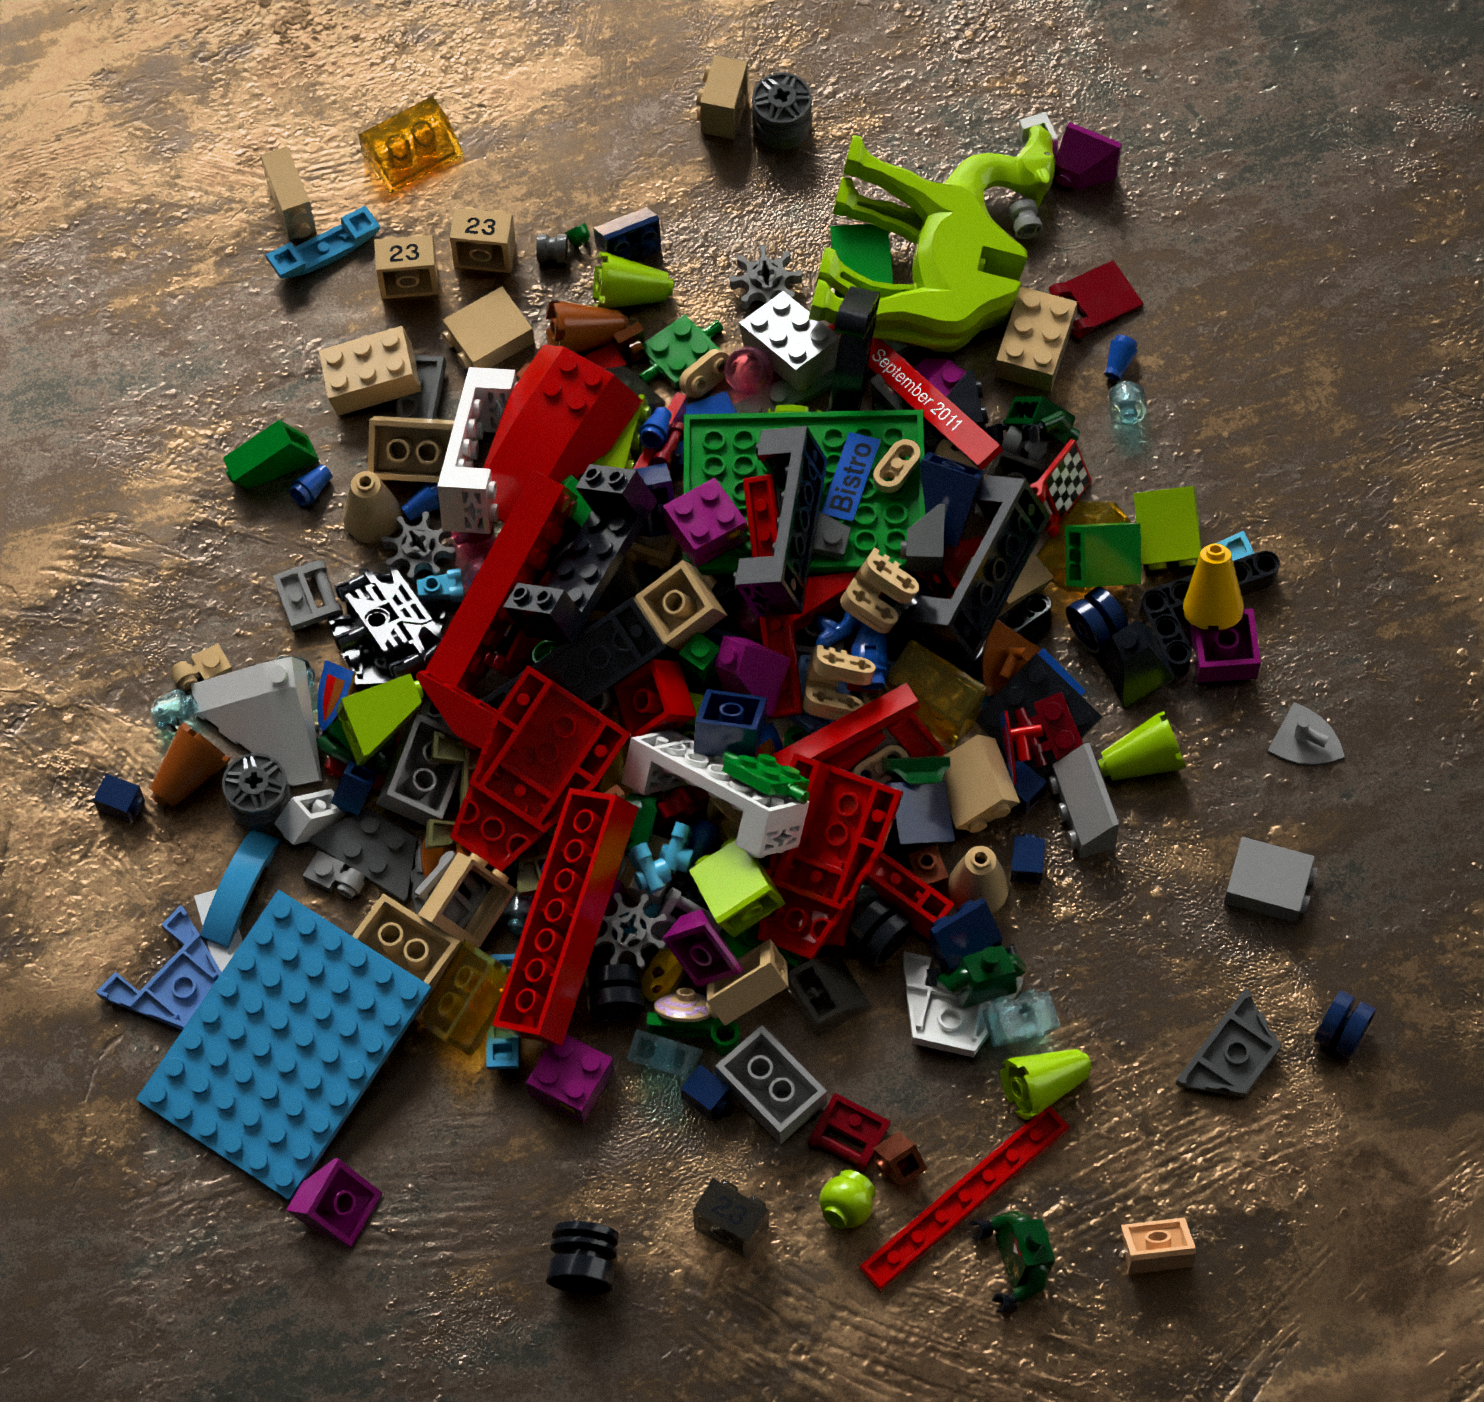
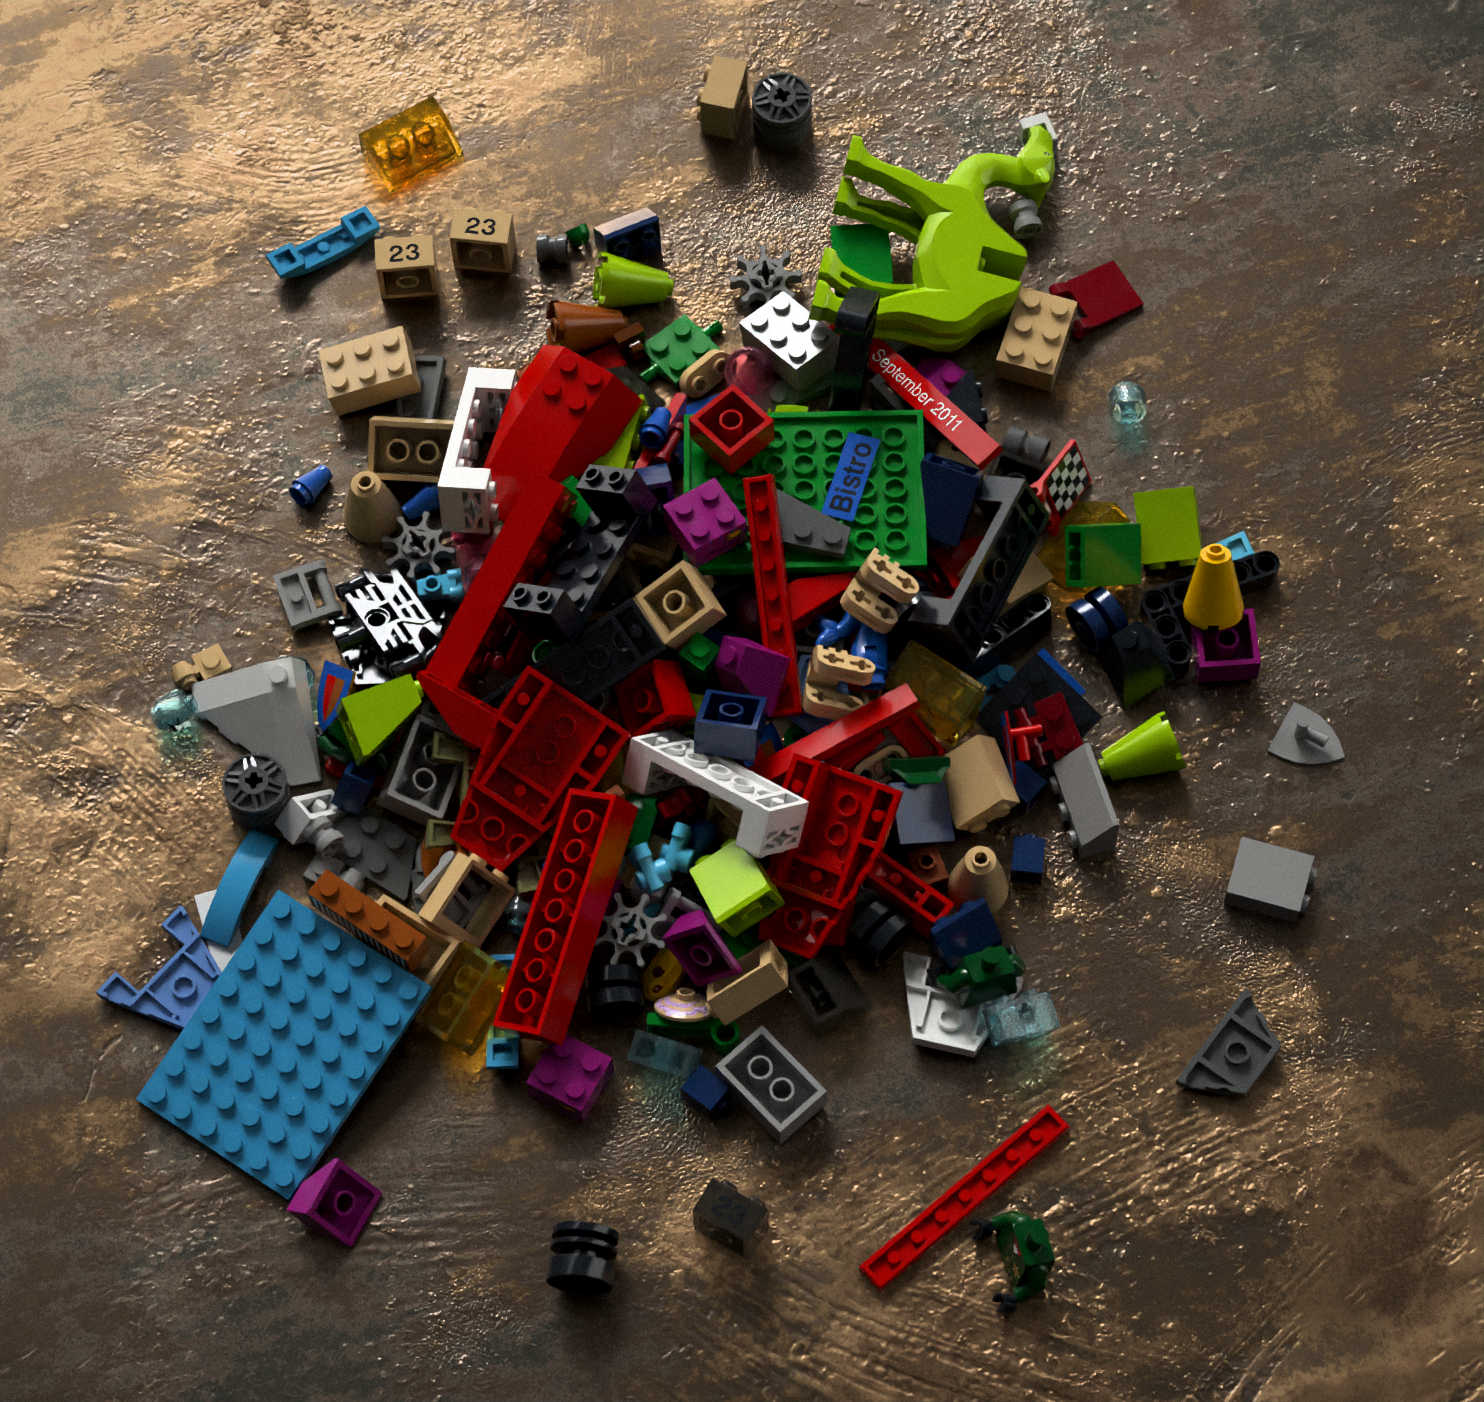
dark blue brick [93,773,145,824] -> none
dark orange cone [149,722,231,808] -> none
green slope [223,420,319,489] -> none
tan brick [260,146,316,240] -> none
tan brick [442,286,535,369] -> none
green plate [722,750,810,804] -> none
black plate [733,426,828,617] -> none
dark red plate [808,1093,891,1173] -> none
lime piece [819,1170,876,1229] -> none
tan plate [873,439,920,493] -> none
copper brick [873,1132,927,1186] -> none
dark grey slope [900,504,945,572] -> none
dark orange shield [981,619,1041,696] -> none
dark green torso [986,397,1080,444] -> none
lime cone [1000,1049,1092,1120] -> none
magenta slope [1053,122,1122,190] -> none
blue cone [1104,335,1138,381] -> none
light nougat slope [1121,1218,1196,1274] -> none
dark blue wheel [1314,990,1376,1059] -> none
none -> light grey wheel [302,815,346,859]
none -> dark orange brick [307,869,430,973]
none -> red brick [689,384,775,475]

